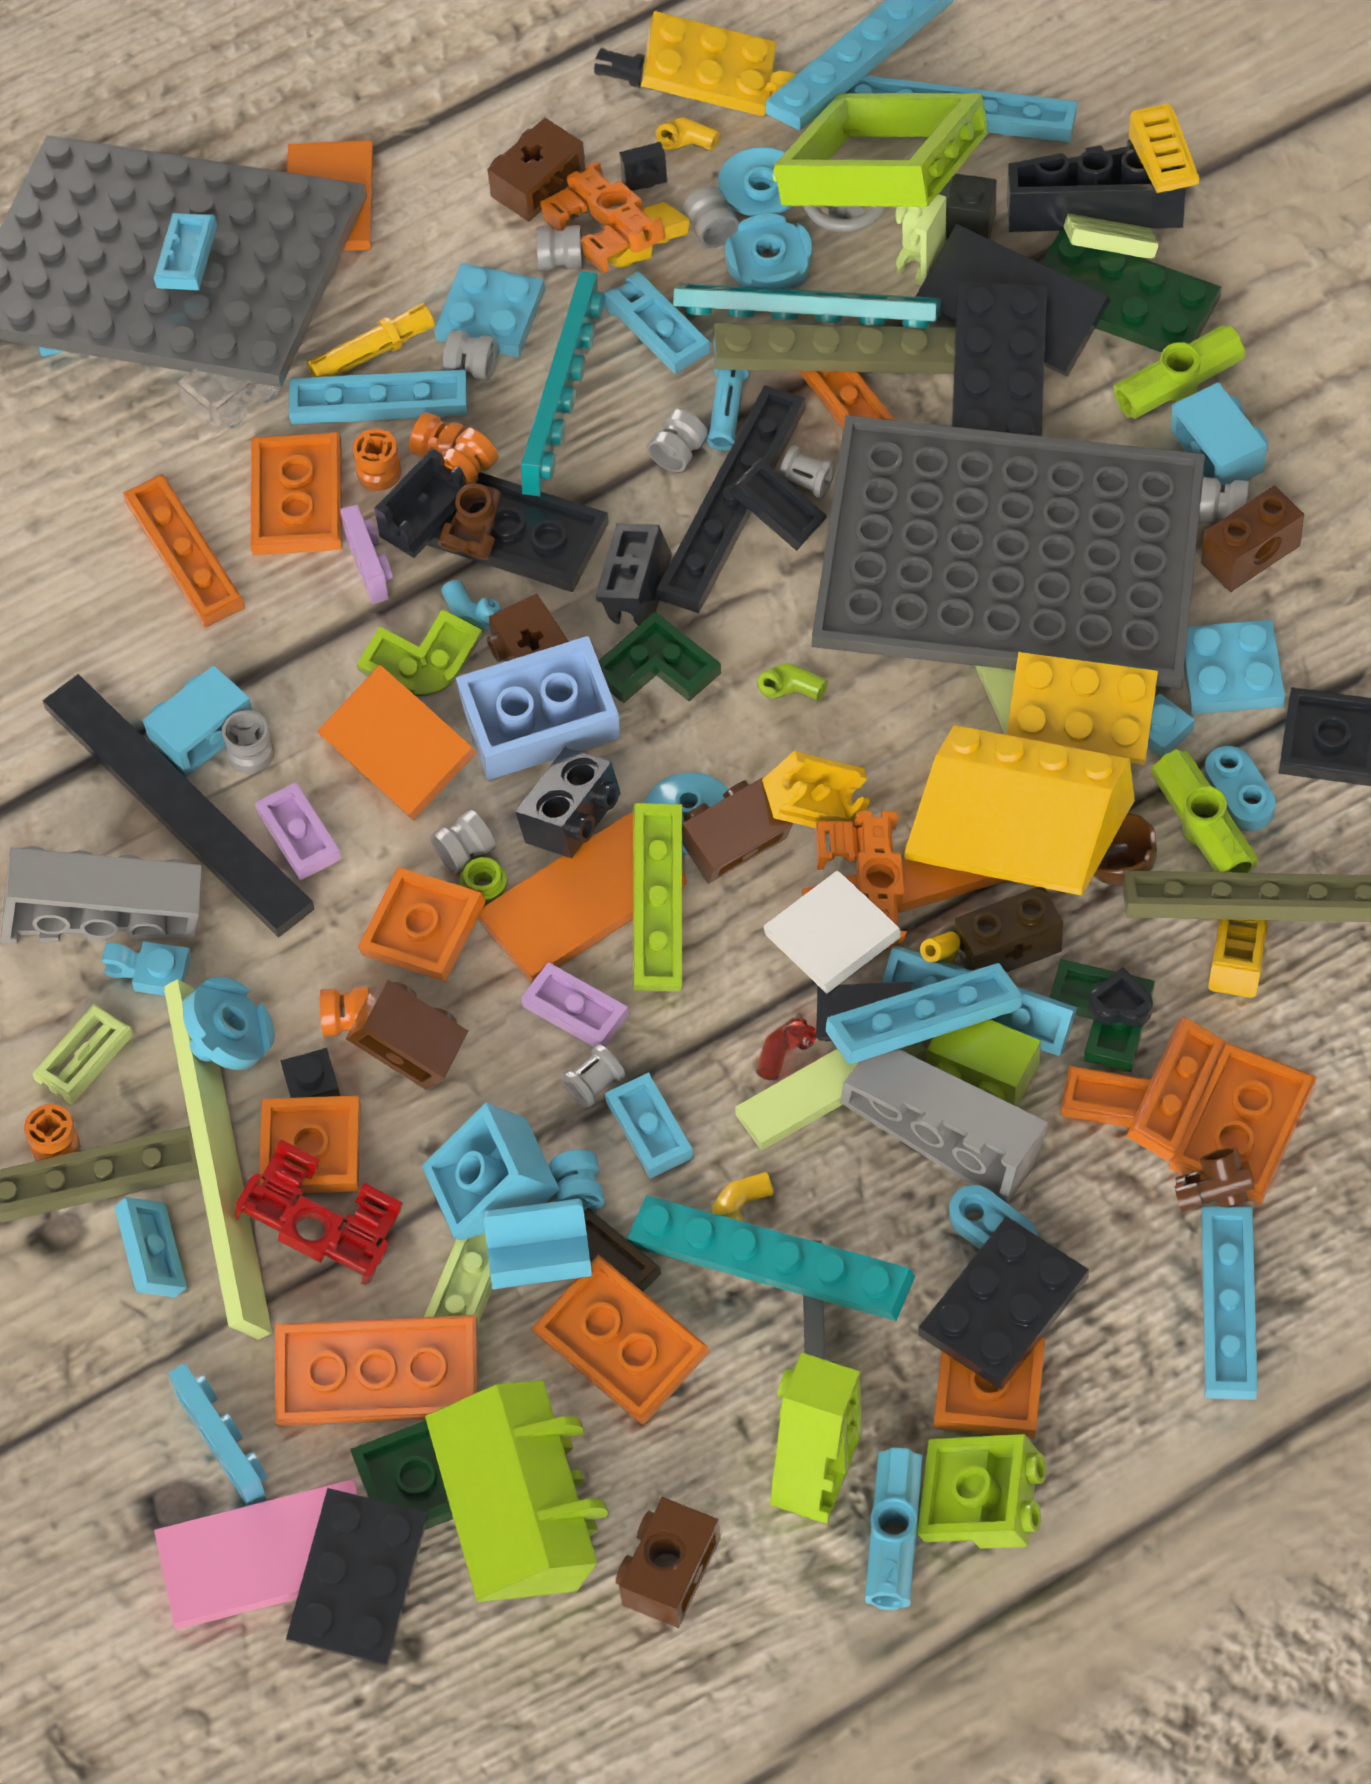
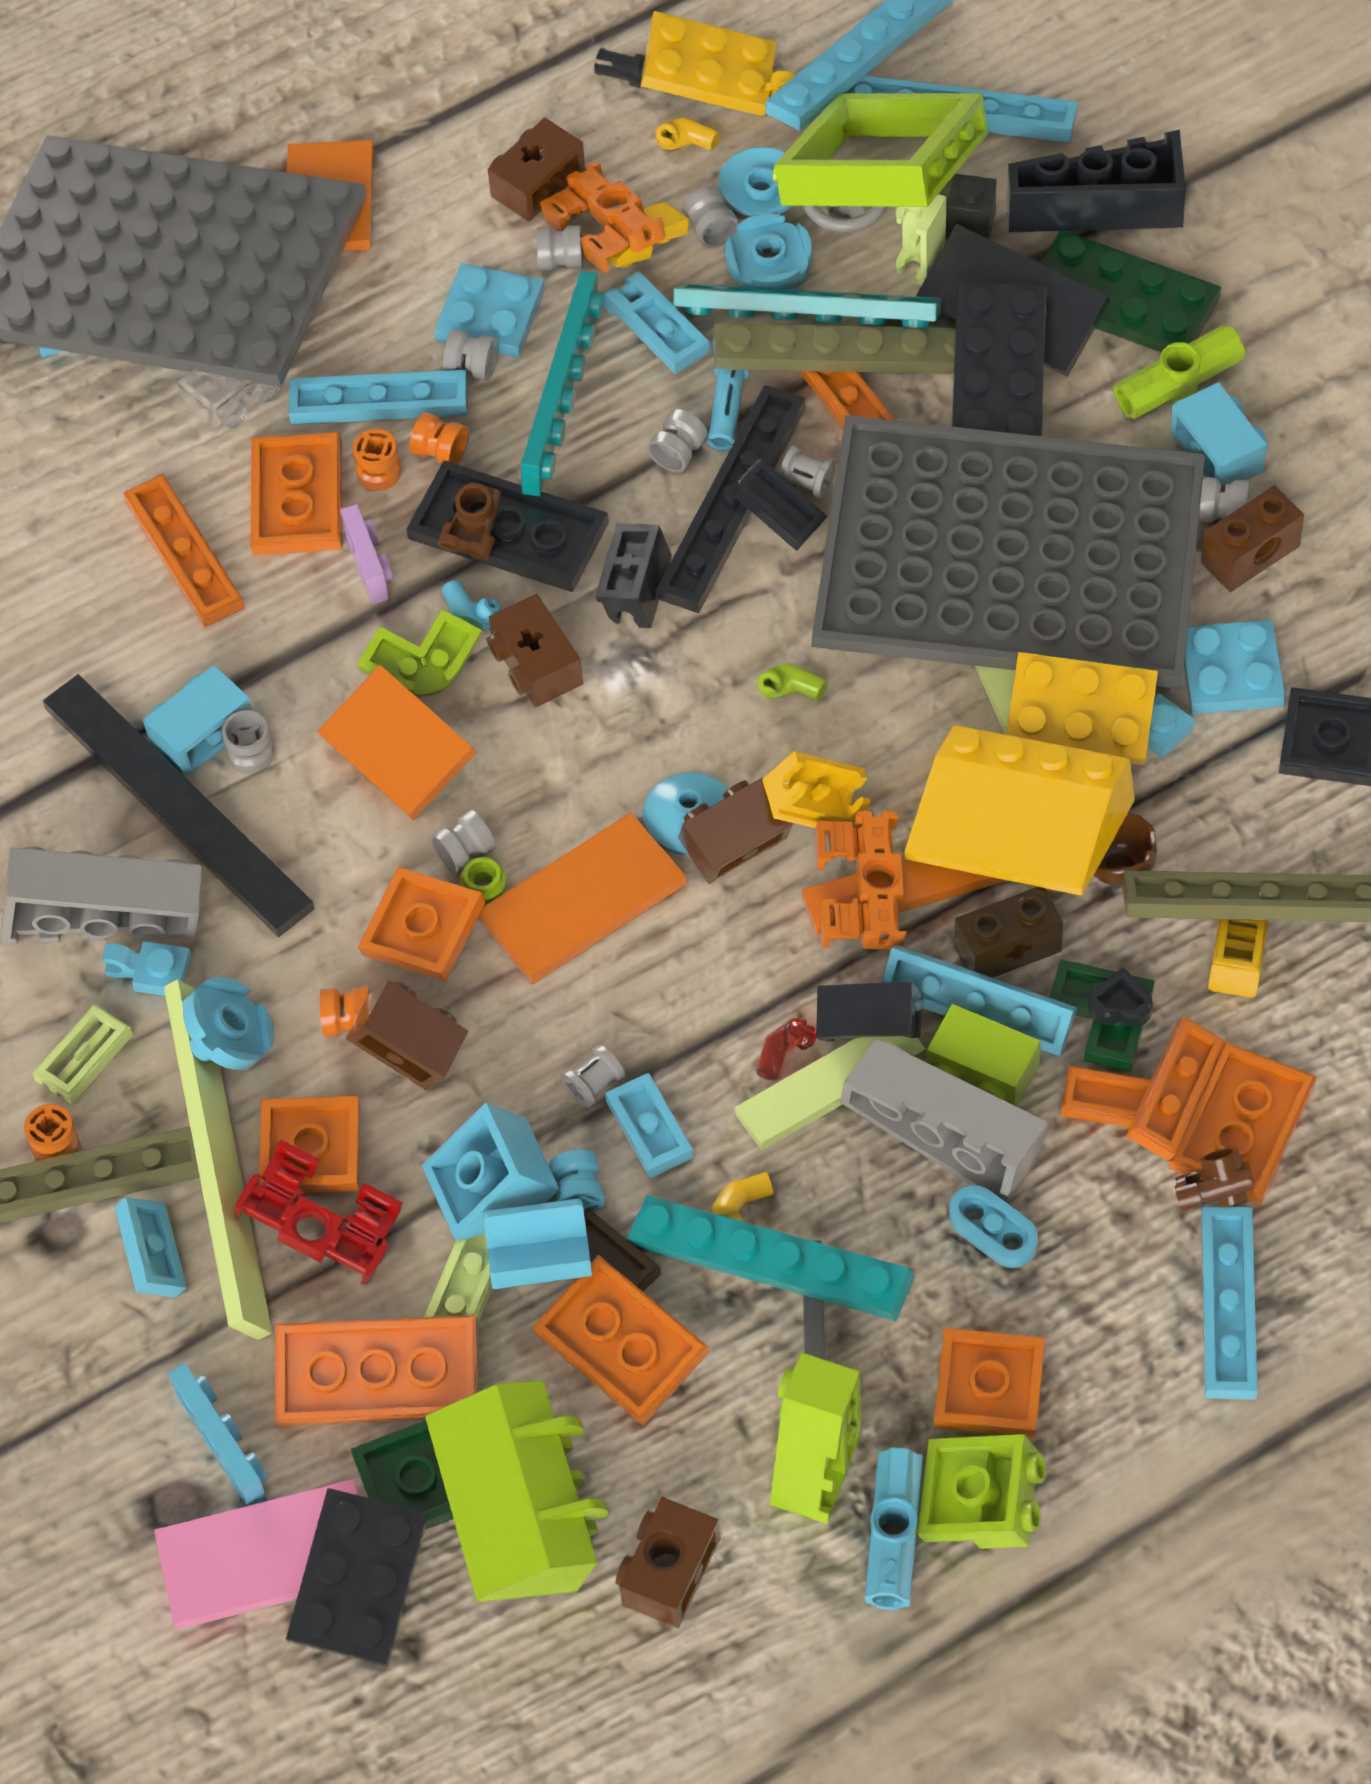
medium azure plate [154,213,217,290] -> none
lavender plate [255,782,341,881] -> none
black plate [280,1048,340,1098] -> none
yellow pin [306,302,435,377] -> none
black hinge [374,448,466,558] -> none
orange wheel [441,428,499,485] -> none
light blue slope [456,636,619,781] -> none
black brick [515,747,621,858] -> none
lavender plate [521,962,629,1047] -> none
dark green plate [598,611,721,704] -> none
black plate [619,142,667,191] -> none
lime plate [633,803,682,992] -> none
white tile [764,870,901,993] -> none
medium azure plate [825,963,1023,1065] -> none
black plate [918,1216,1089,1390] -> none
yellow arm [920,931,961,964] -> none
yellowish green tile [1064,213,1159,259] -> none
yellow slope [1129,103,1199,193] -> none
lime piece [1151,749,1258,873] -> none
medium azure plate [1204,746,1276,831] -> none

